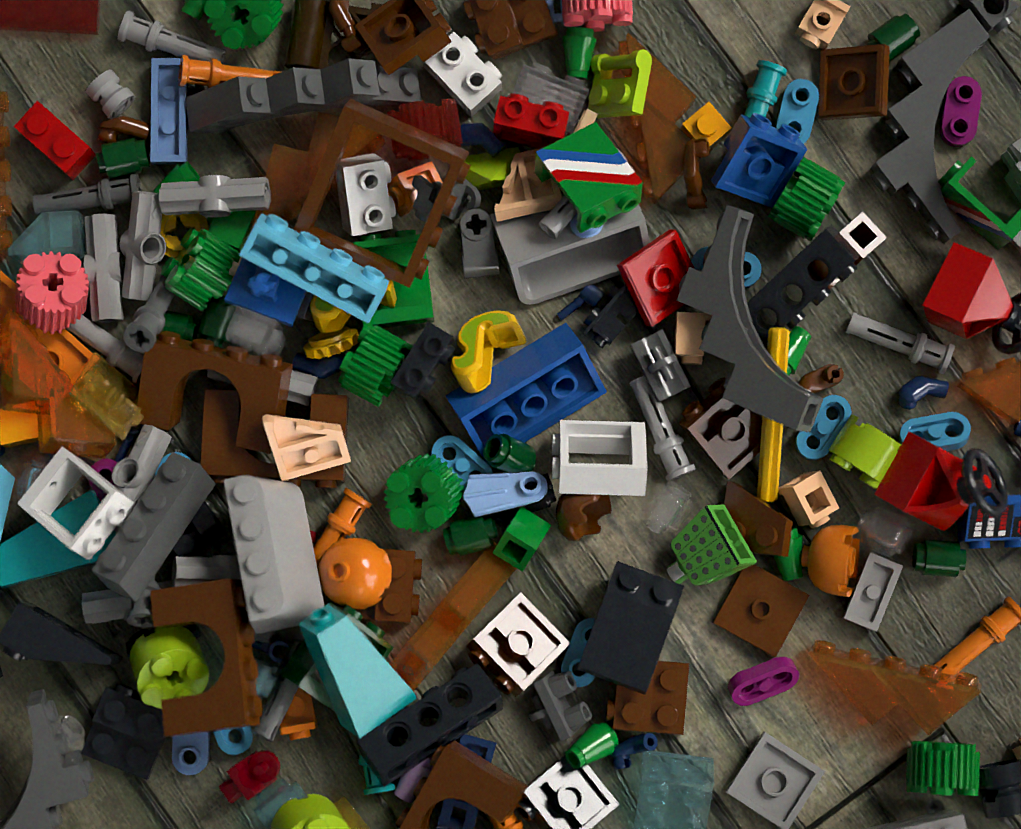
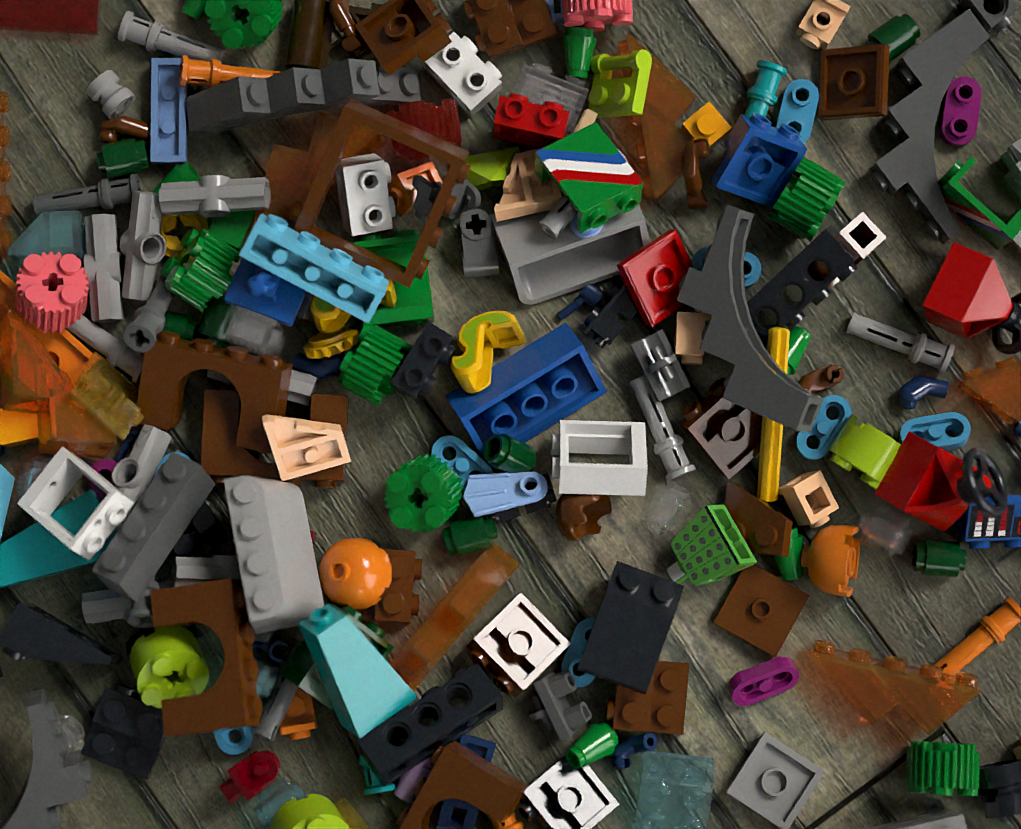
red piece [13,100,96,180] -> none
medium blue plate [172,732,210,775] -> none
orange pin [313,487,372,569] -> none
dark blue arm [455,123,505,157] -> none
green brick [493,506,551,572] -> none
light grey plate [842,552,903,632] -> none

